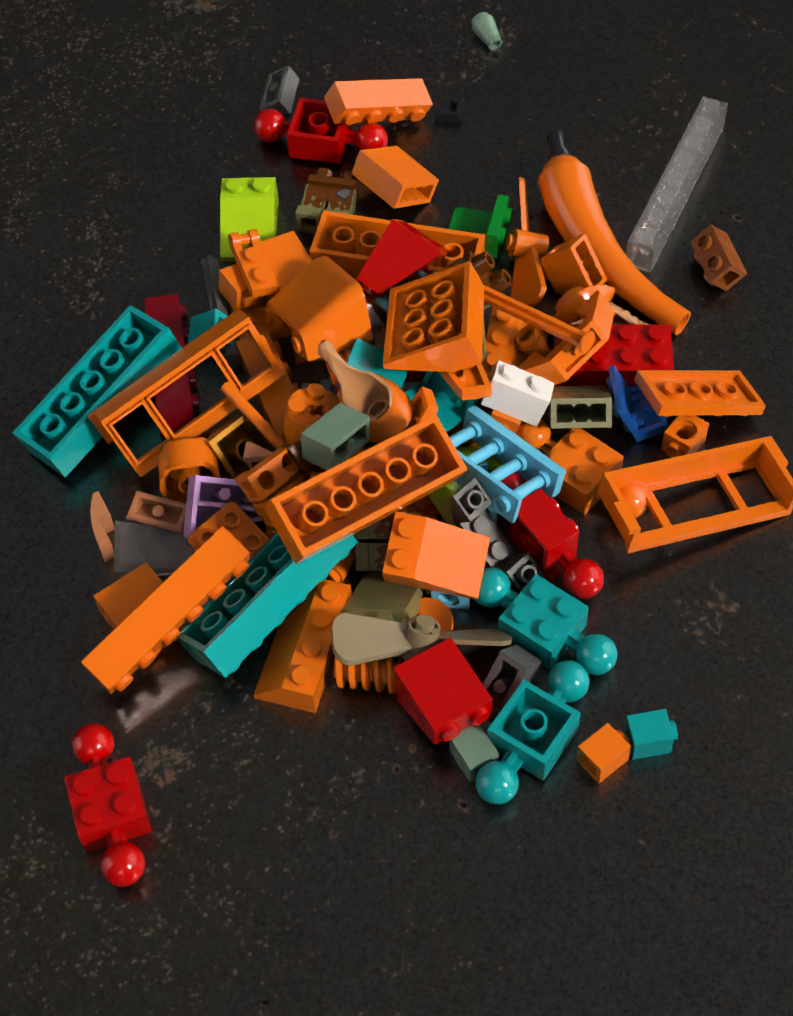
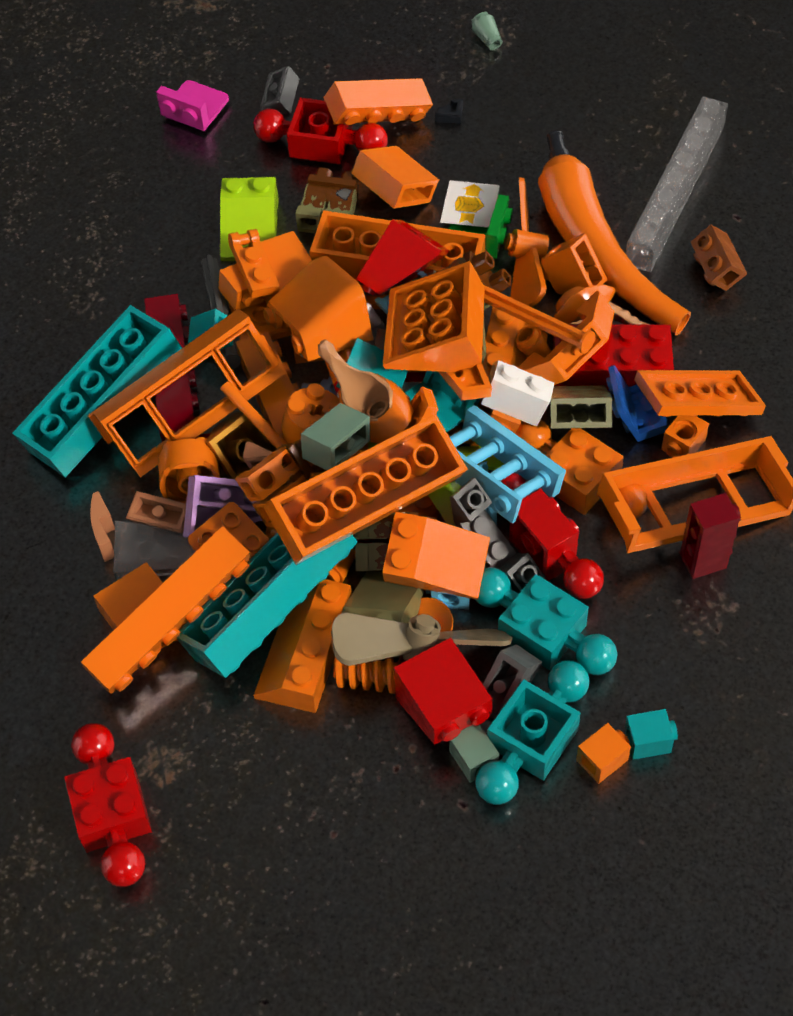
none -> dark pink bracket [156,80,229,131]
none -> white sticker [440,180,500,227]
none -> dark red brick [680,493,741,579]

